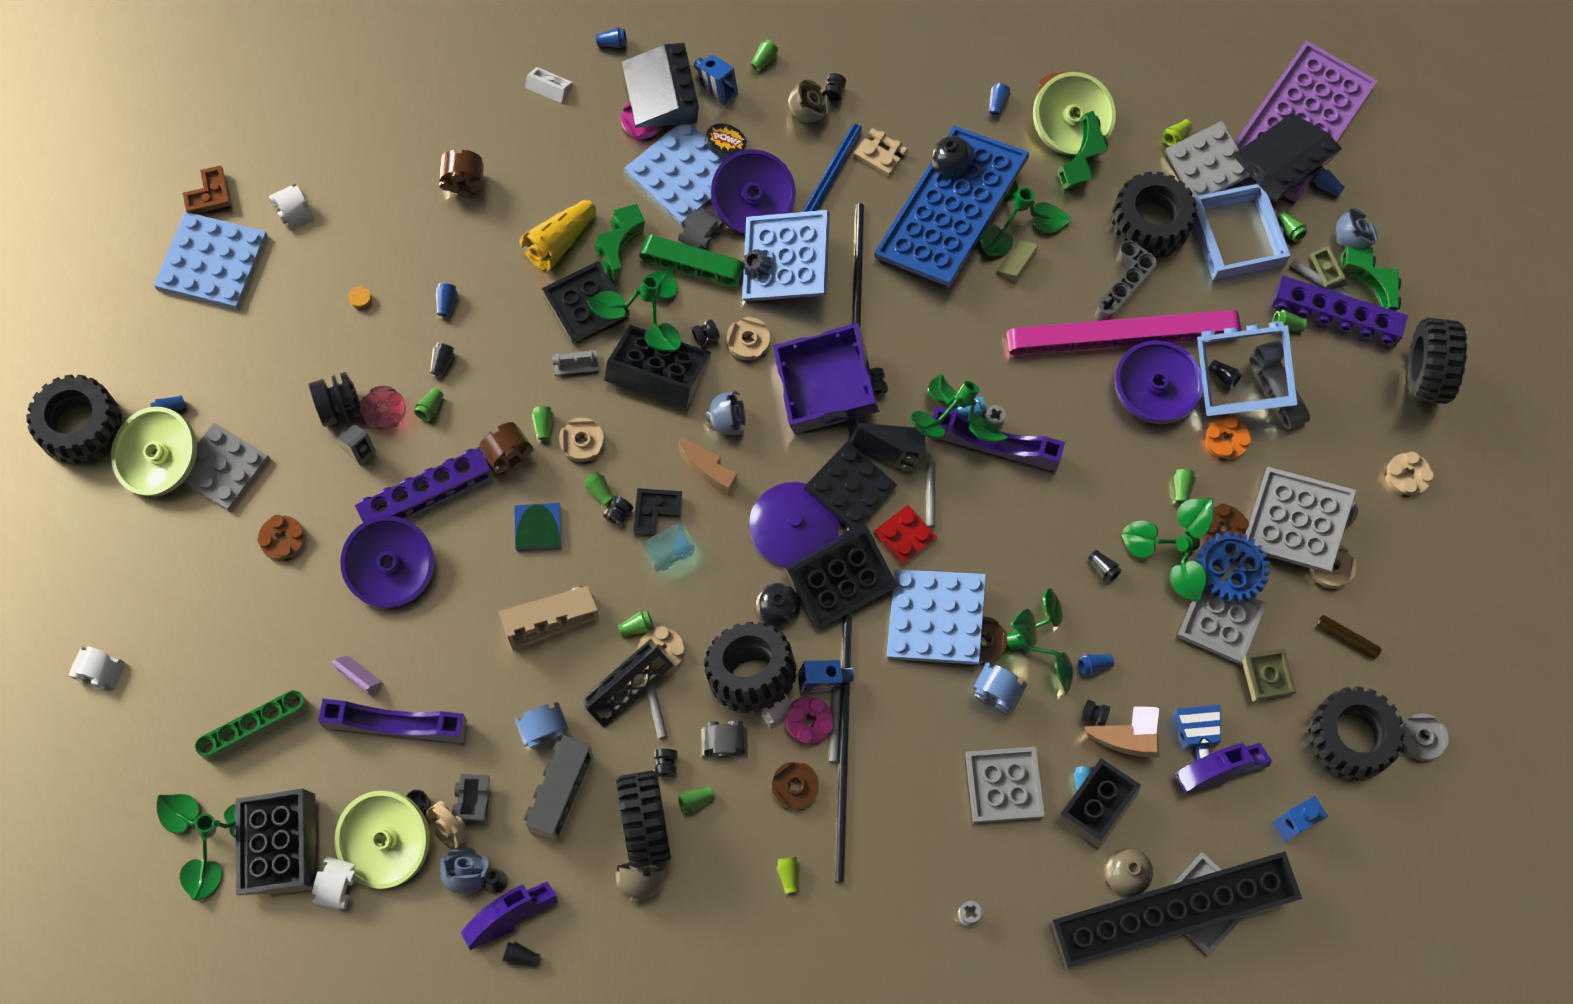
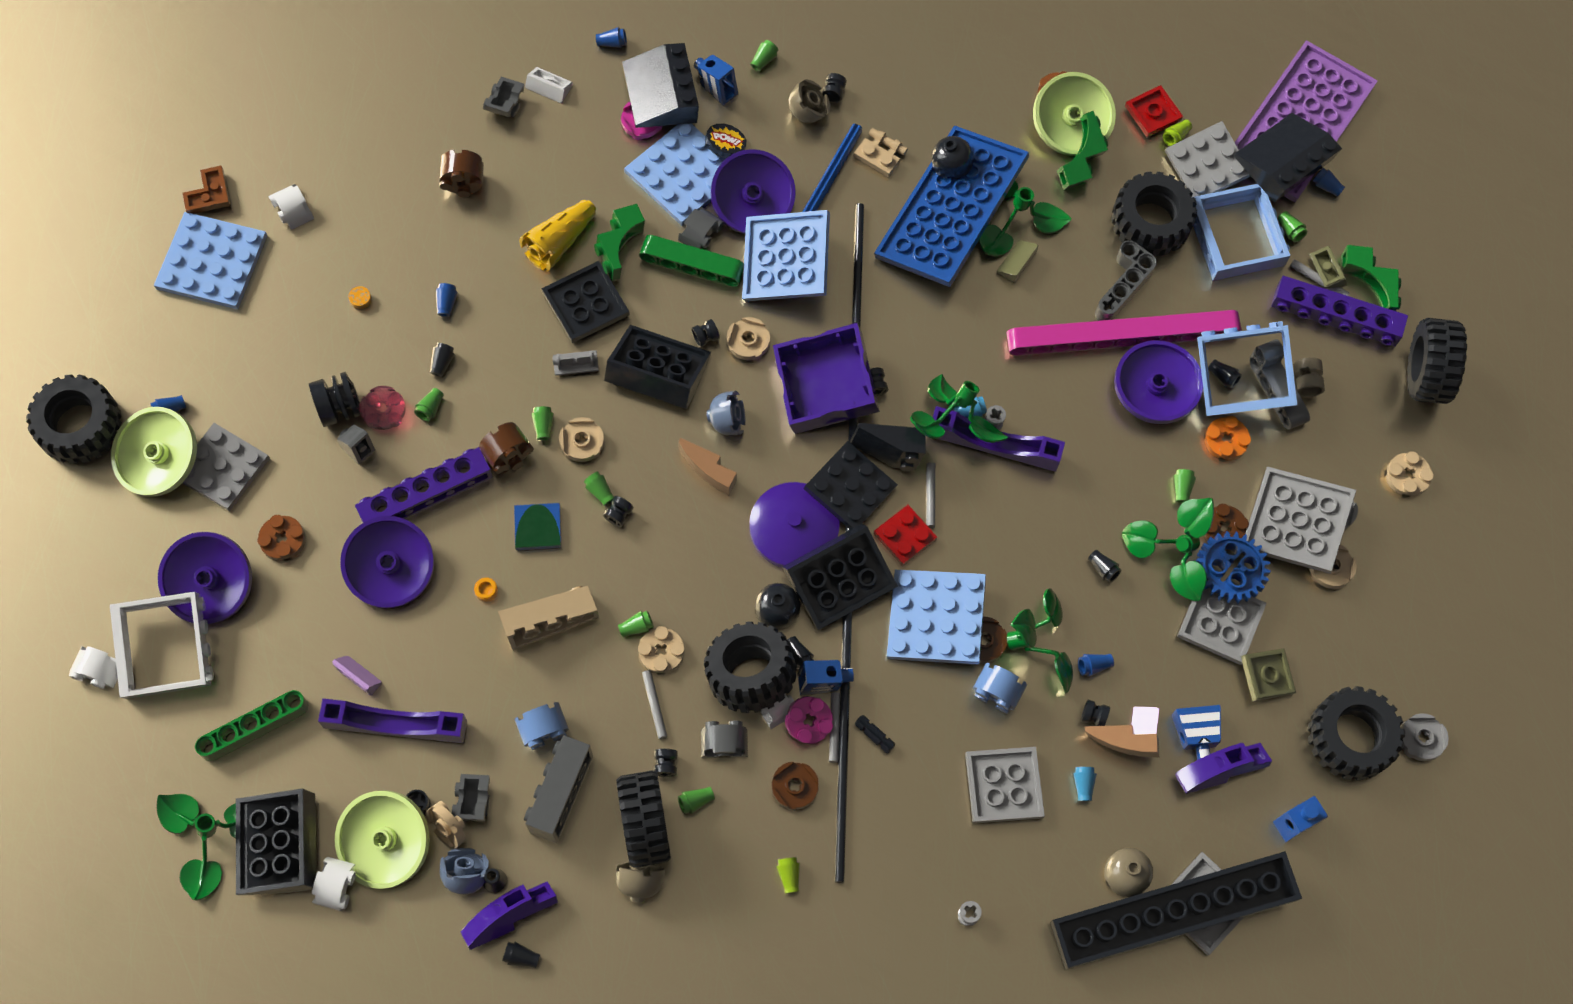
black fence [581,639,674,727] -> none
green plant [587,268,681,352] -> none
black plate [633,488,682,535] -> none
clear light blue brick [642,521,695,572] -> none
black piece [742,249,772,279] -> none
blue cone [989,83,1011,116] -> none
black slope [1061,758,1141,849] -> none
bright green cone [1272,310,1307,332] -> none
dark brown axle [1316,615,1382,659] -> none
sand blue cylinder [1336,208,1378,249] -> none
none -> white window [110,592,214,699]
none -> dark purple dish [158,532,252,624]
none -> light orange tile [474,578,498,602]
none -> dark grey cylinder [483,76,524,117]
none -> black cone [787,636,814,670]
none -> black axle [855,715,895,753]
none -> red plate [1125,85,1183,137]
none -> dark tan wheel [1293,358,1325,397]

